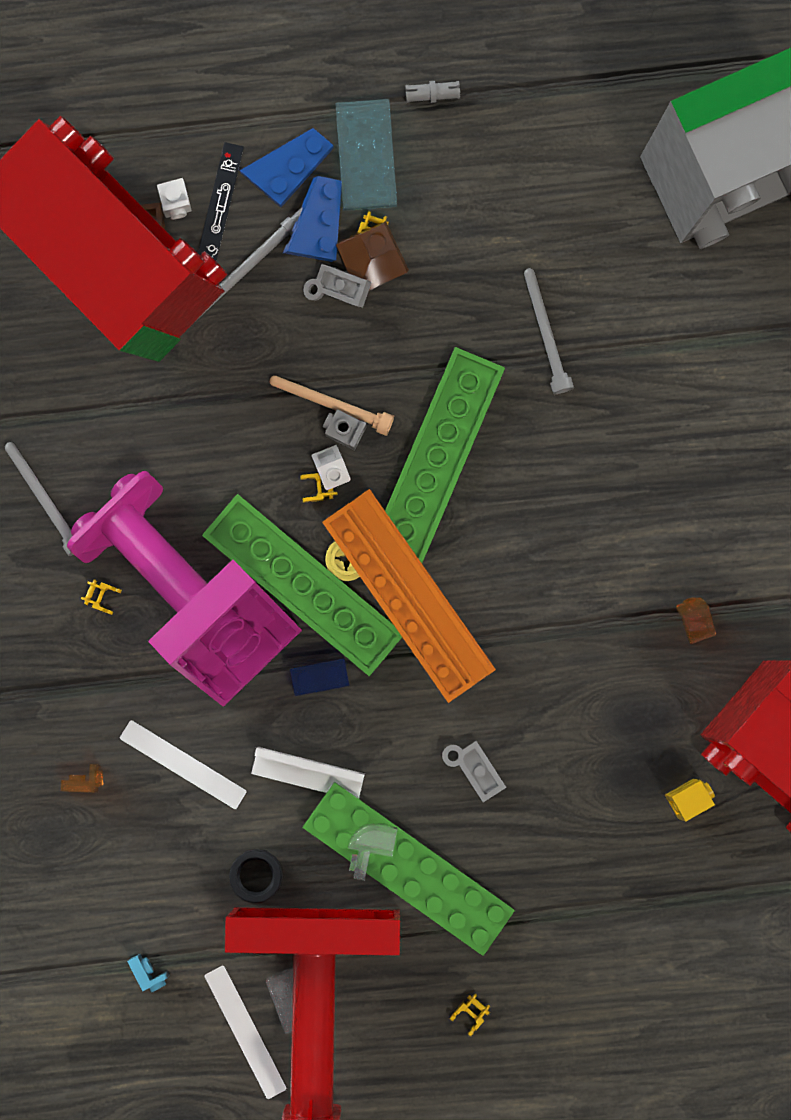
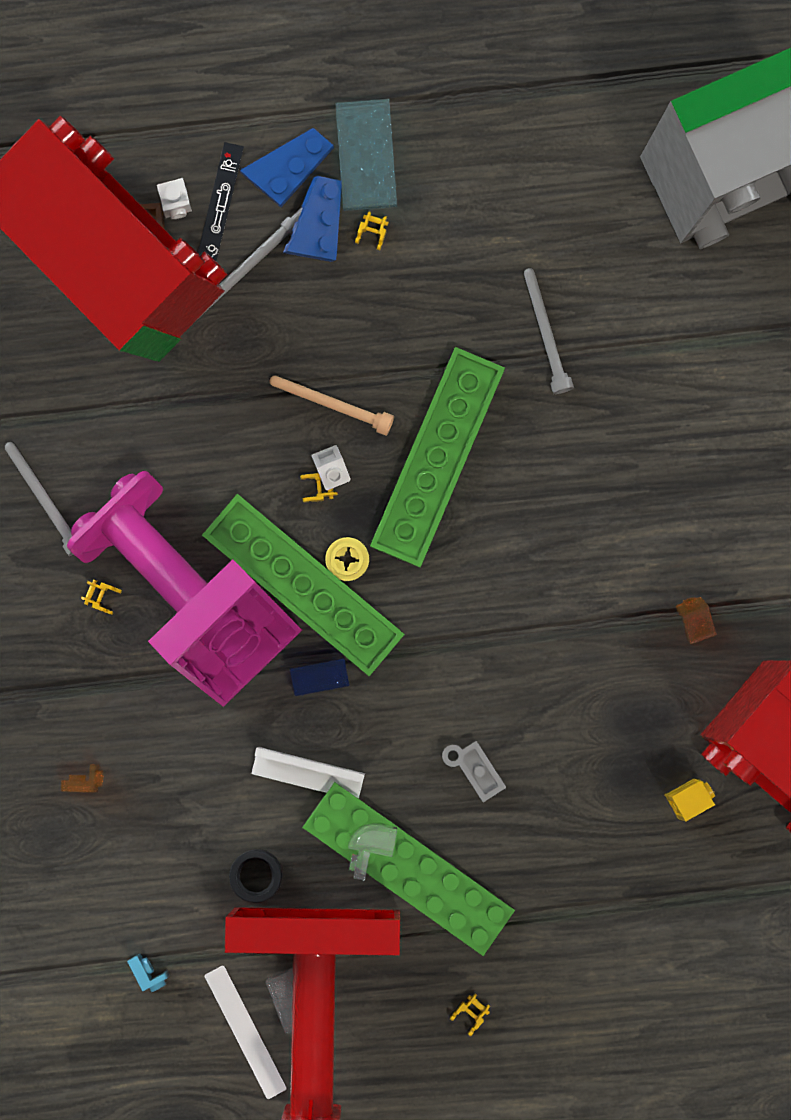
white sticker [120,720,246,809] -> none
light grey hinge [303,264,371,308] -> none
orange plate [322,489,496,703] -> none
light grey brick [323,409,367,451] -> none
reddish brown plate [336,221,409,291] -> none
light grey pin [405,81,460,103] -> none

